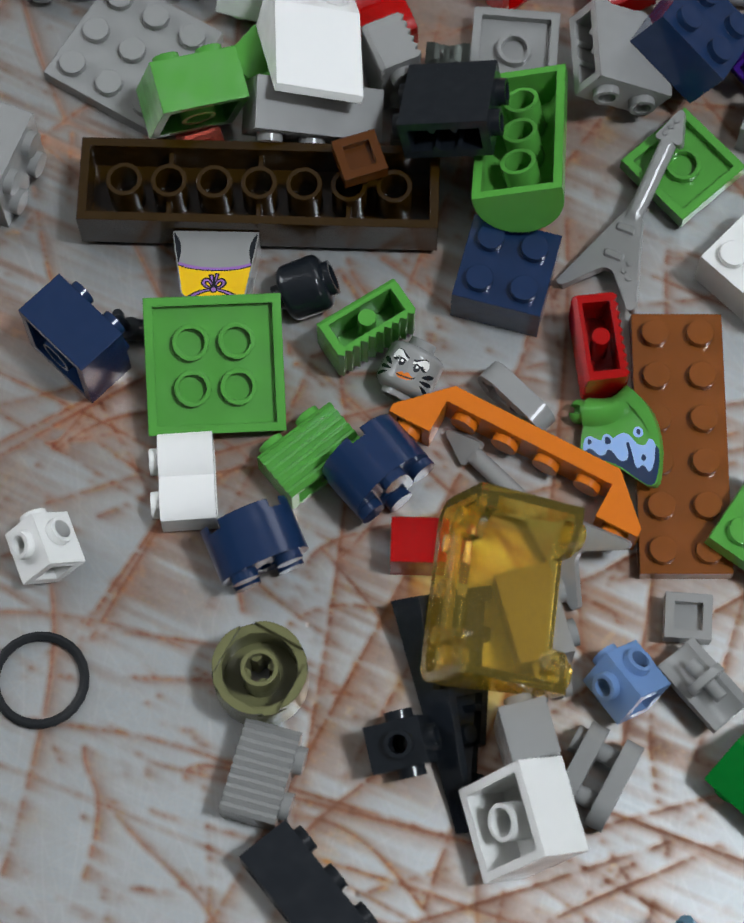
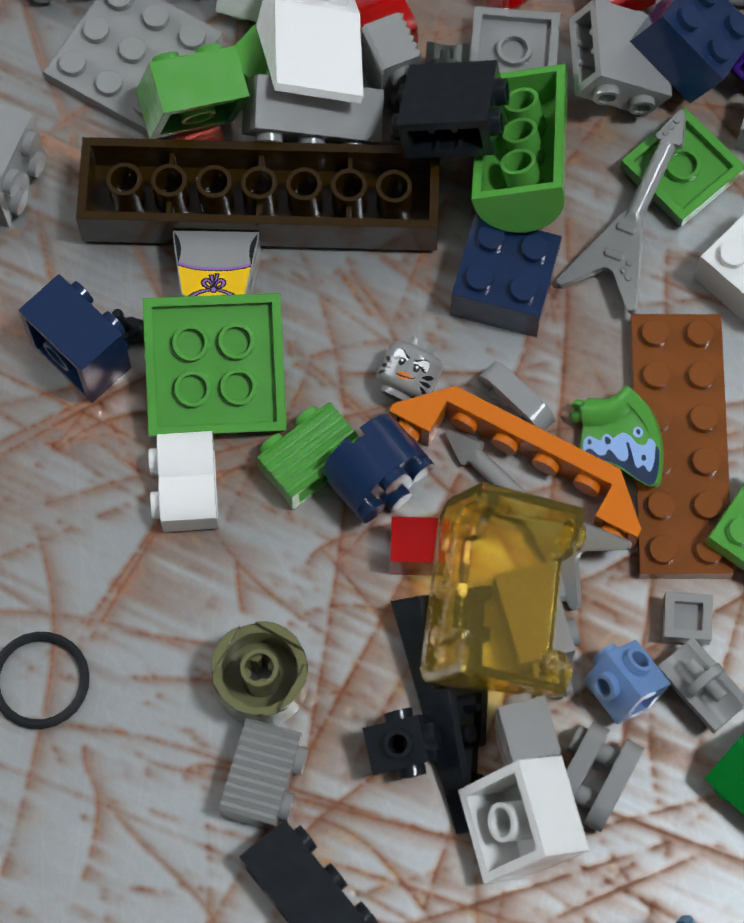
white brick [5,508,86,585] -> none
dark blue brick [200,495,309,593] -> none
black head [270,255,340,321] -> none
bright green brick [316,279,415,376] -> none
reddish brown plate [331,129,388,188] -> none
red brick [568,292,630,400] -> none

